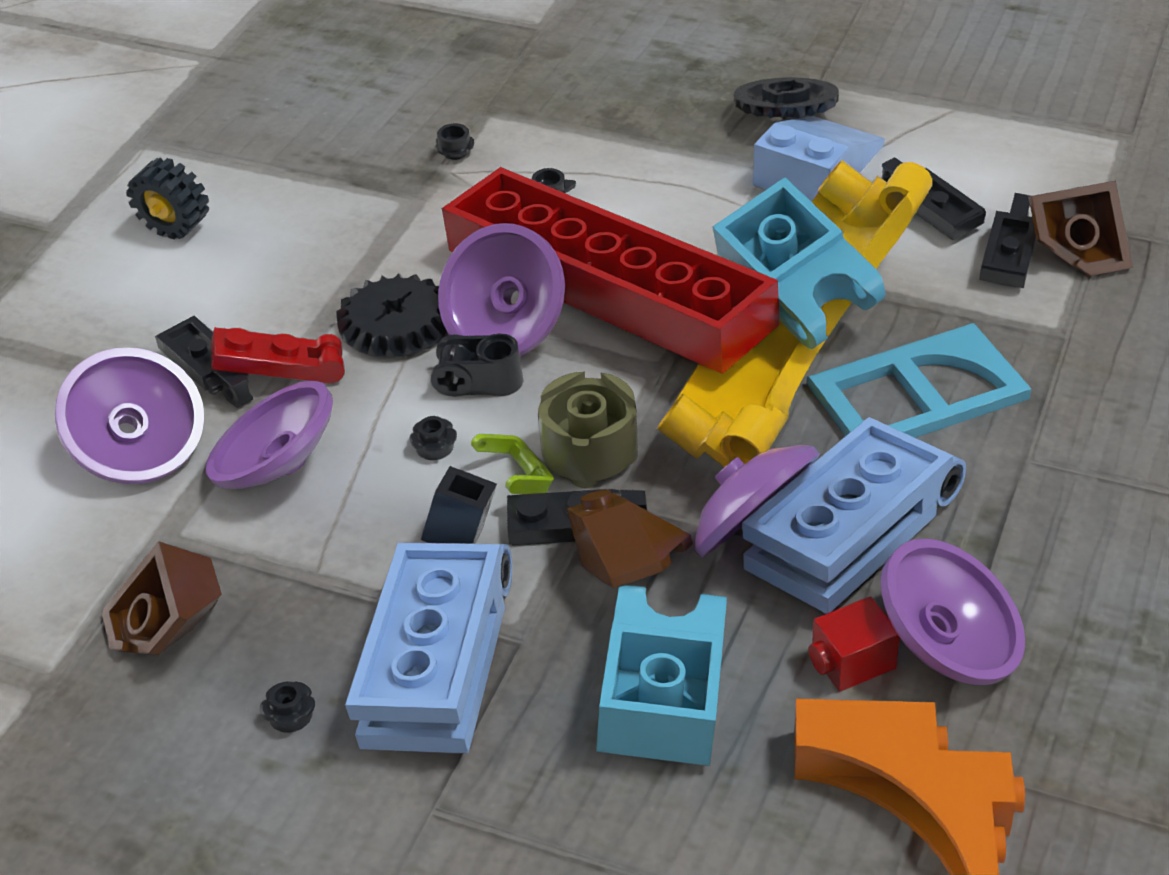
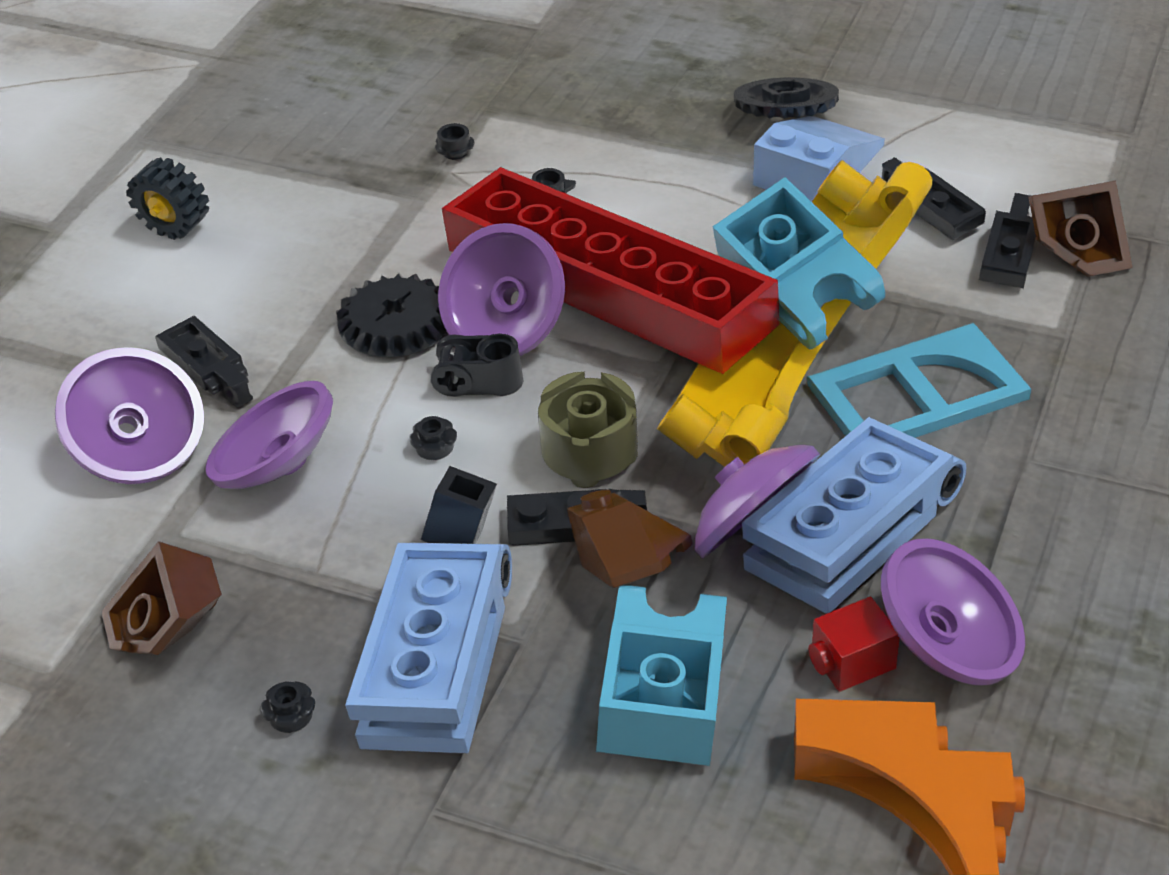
red plate [211,327,345,383] -> none
lime piece [471,433,554,494] -> none

